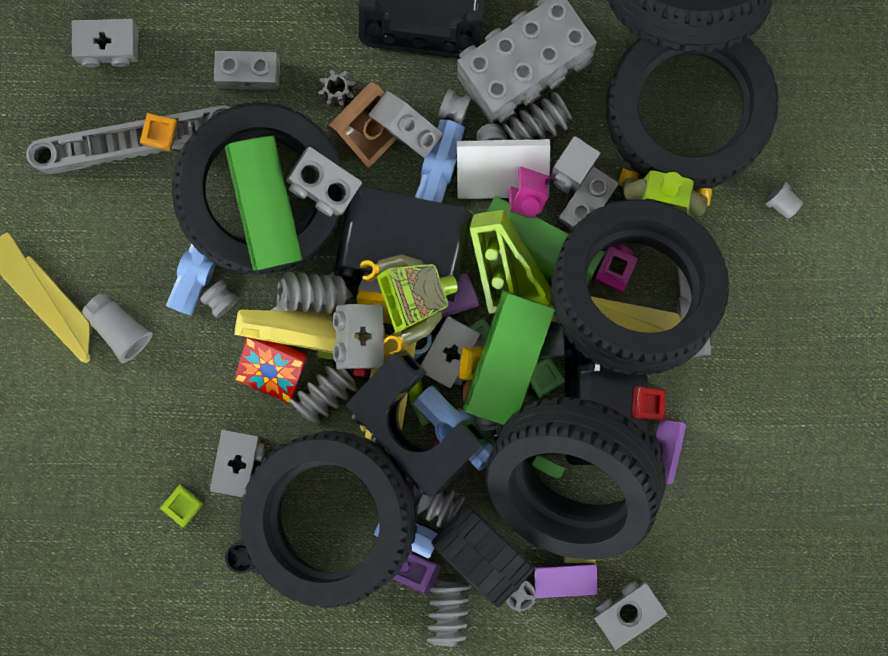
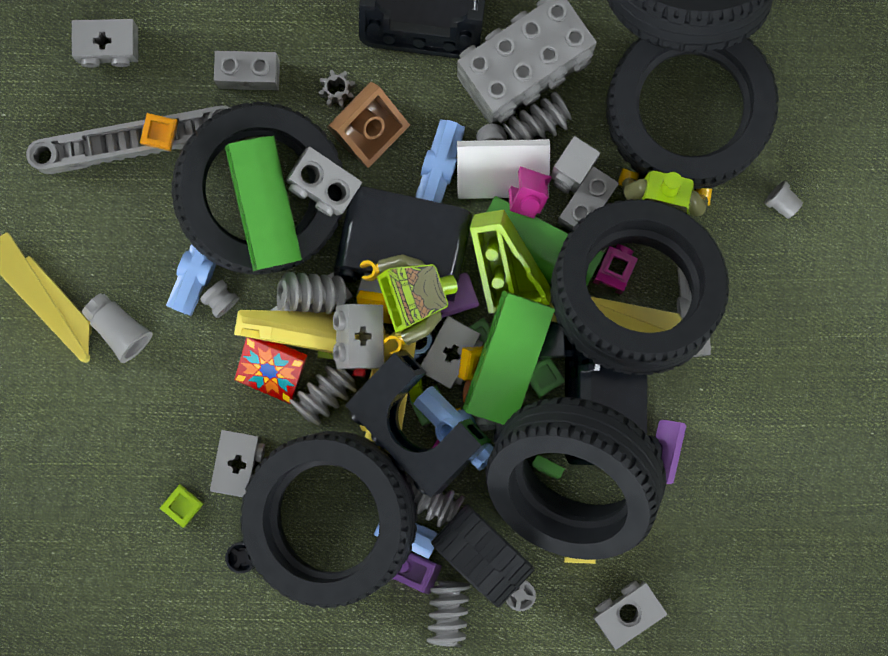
light grey brick [369,91,443,158] -> none
light grey wheel [438,88,472,125] -> none
medium lavender slope [534,563,597,598] -> none
red tile [632,387,666,421] -> none

